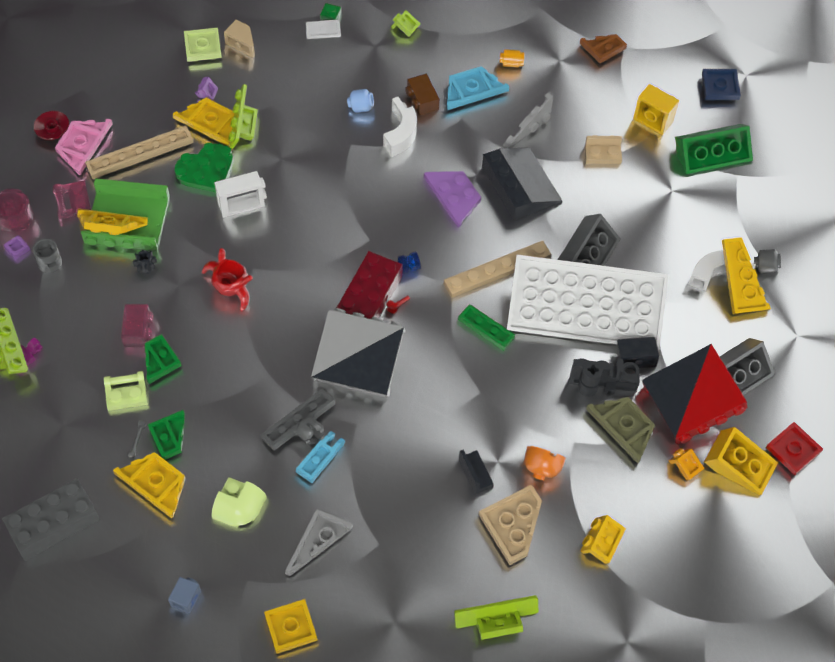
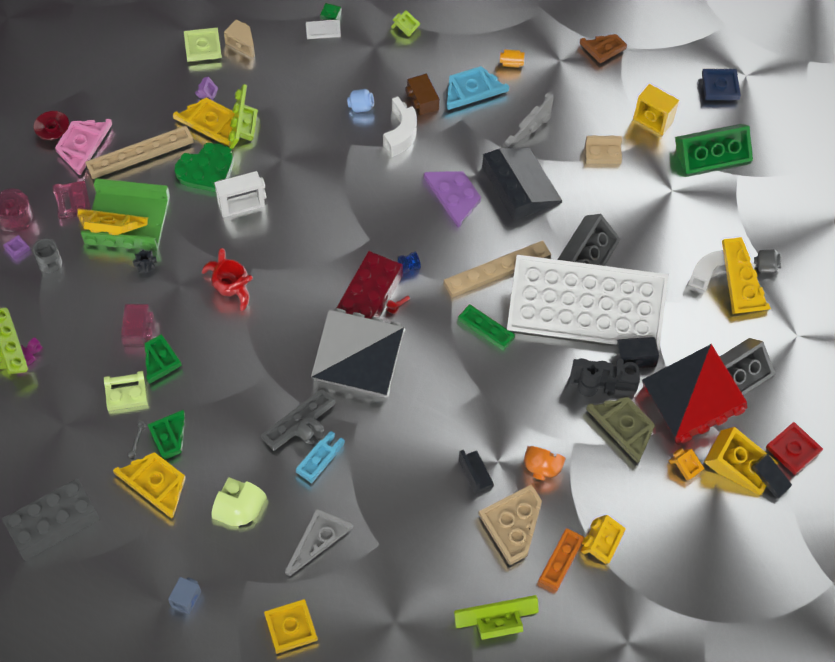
none -> orange tile [538,528,585,591]
none -> black tile [752,454,792,498]

